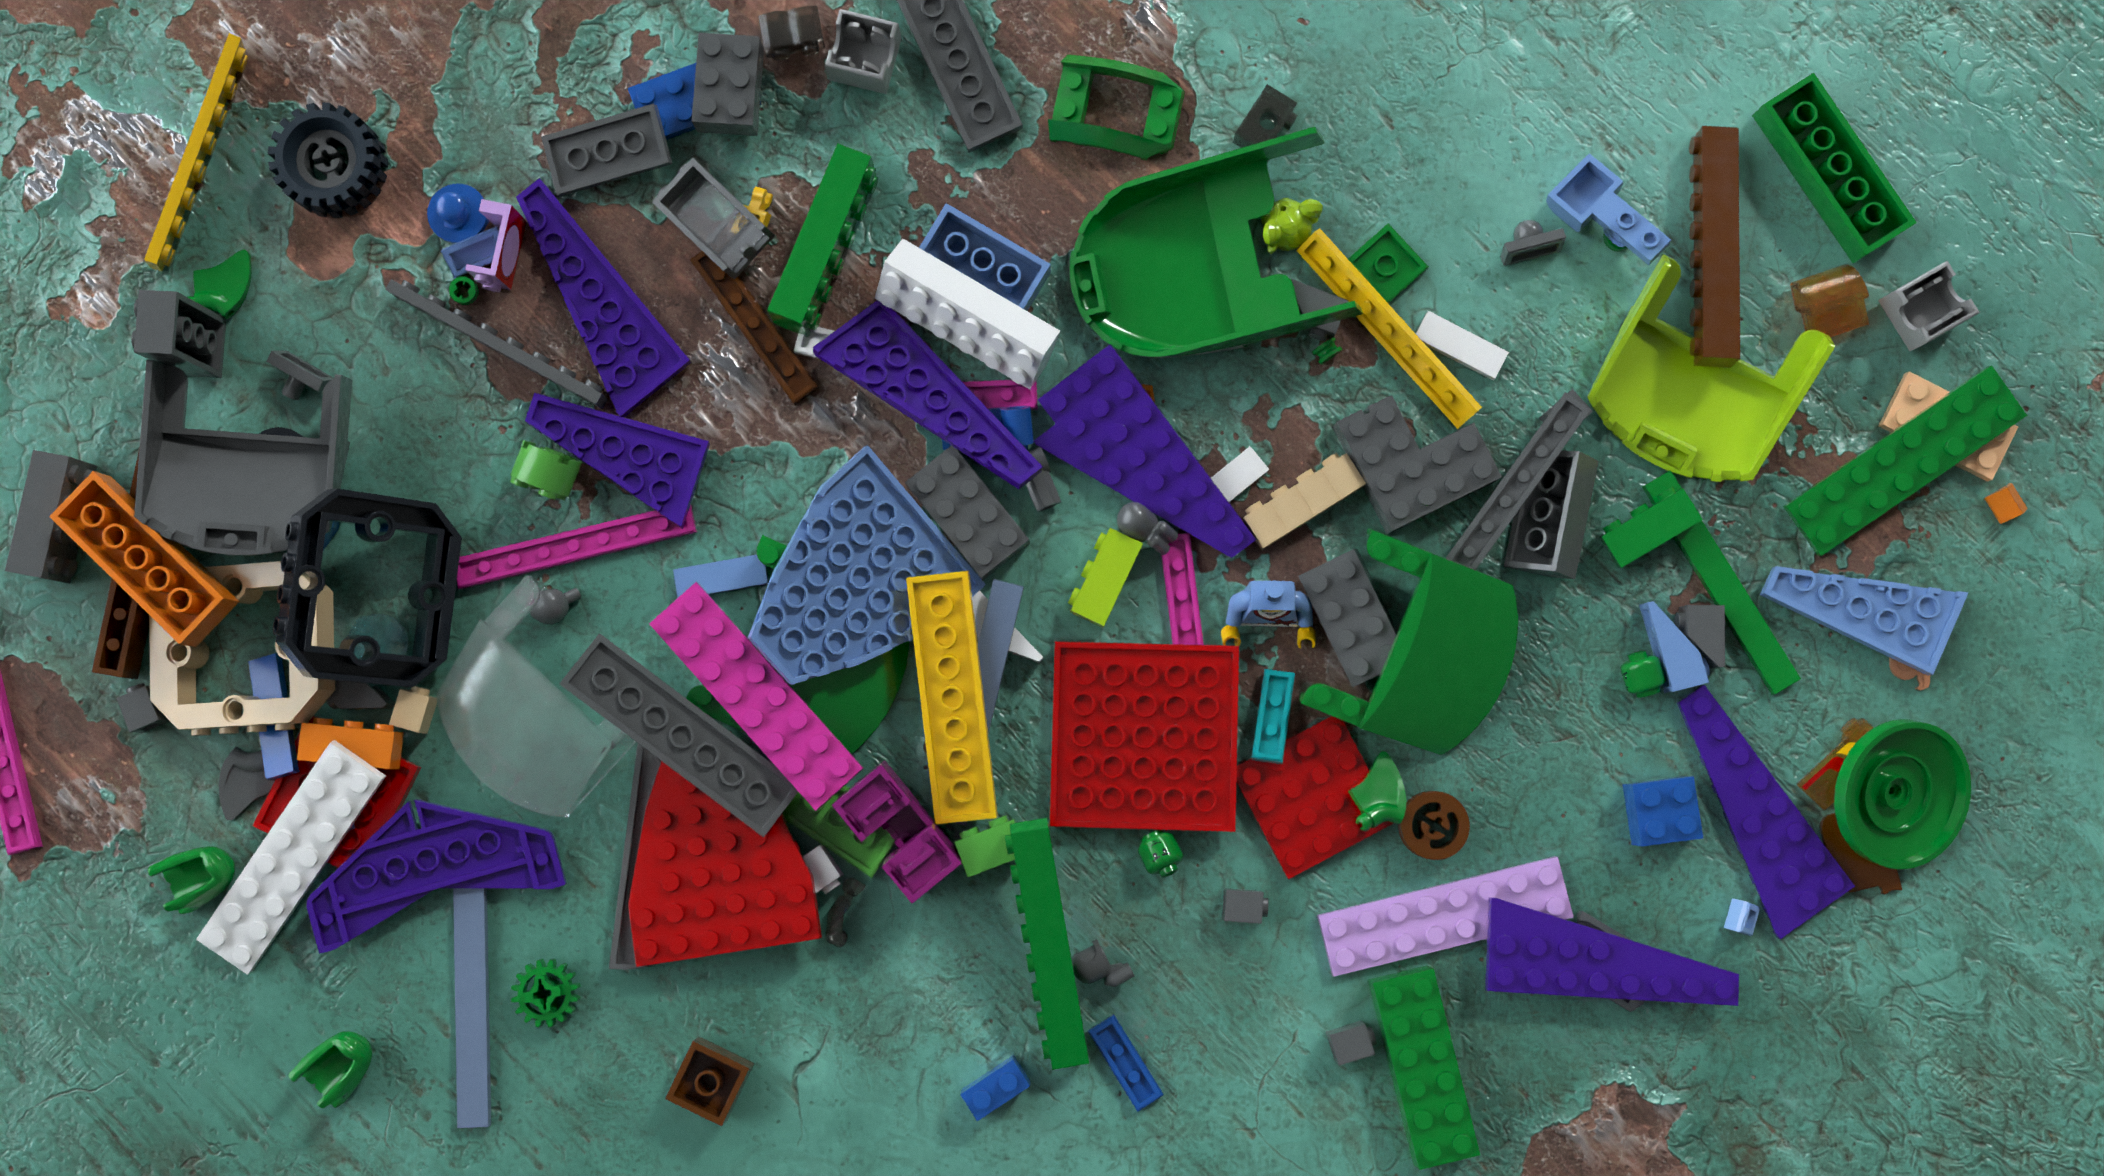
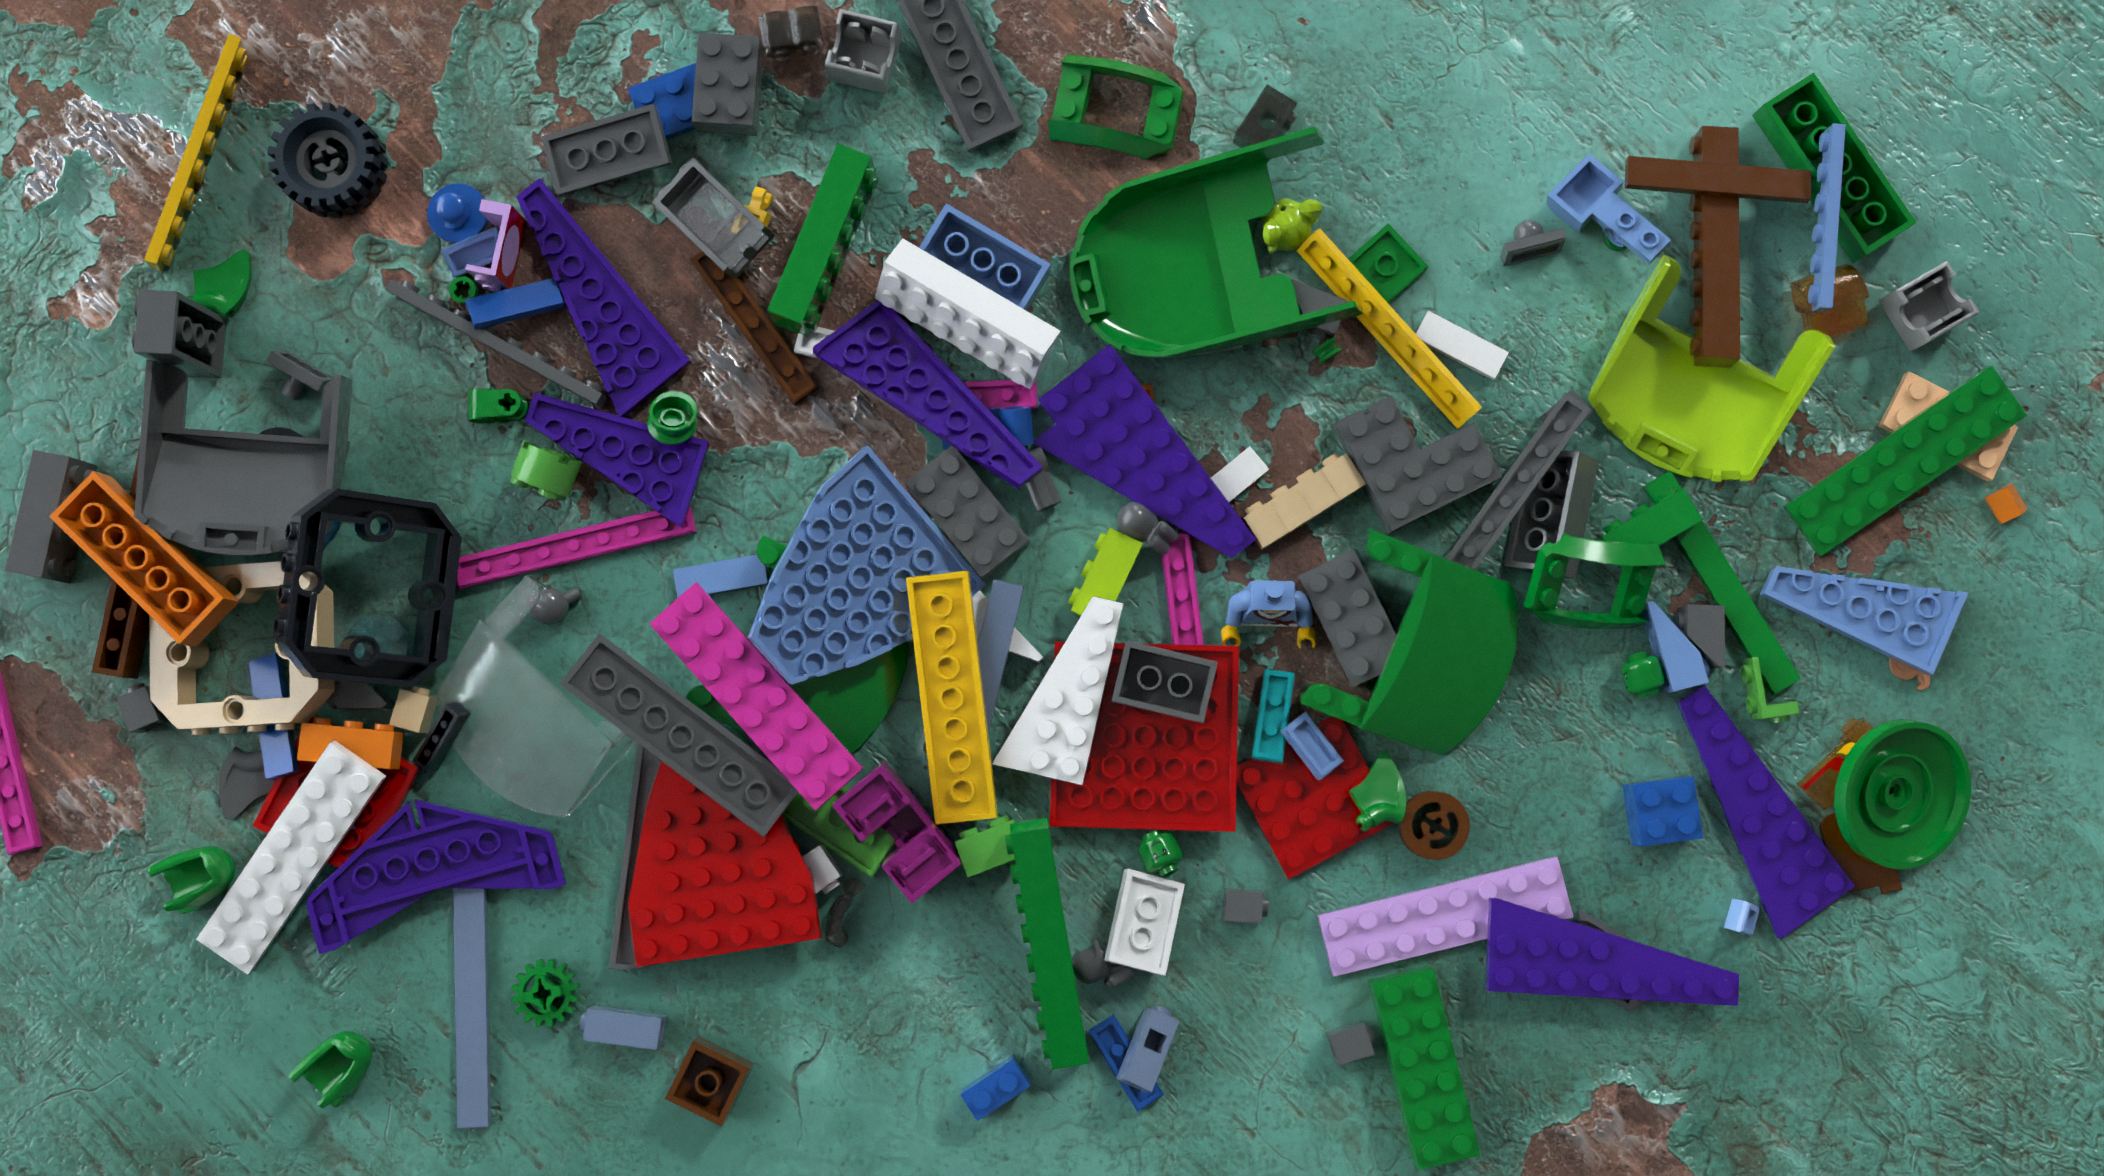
none -> black piece [412,701,471,774]
none -> blue tile [465,278,564,330]
none -> green piece [468,389,530,423]
none -> sand blue brick [580,1005,667,1050]
none -> green piece [647,391,698,445]
none -> white wing [992,597,1124,785]
none -> white plate [1104,869,1185,976]
none -> dark grey brick [1112,640,1218,724]
none -> sand blue brick [1116,1006,1179,1092]
none -> medium blue tile [1280,712,1344,780]
none -> green wedge [1523,533,1666,629]
none -> reddish brown tile [1625,156,1811,203]
none -> bright green bracket [1740,657,1799,724]
none -> medium blue plate [1808,123,1846,313]

